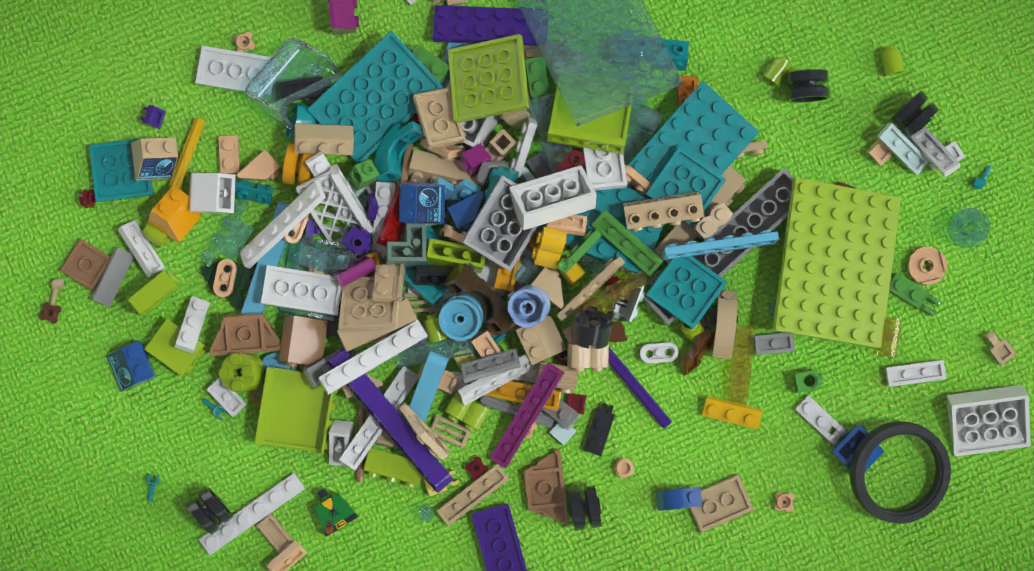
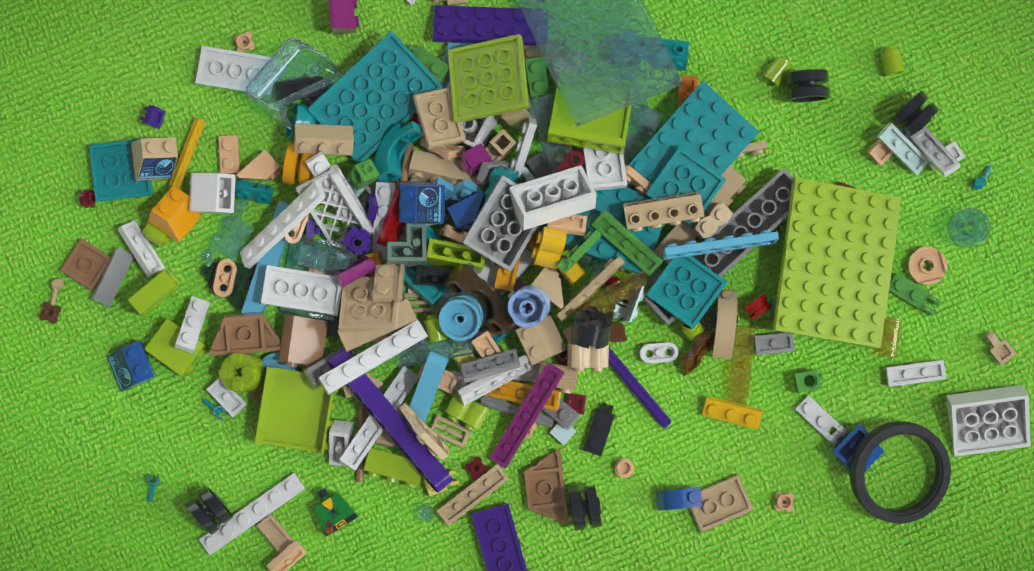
clear light blue panel [514,254,542,286] -> none
none -> red wheel [742,294,773,321]

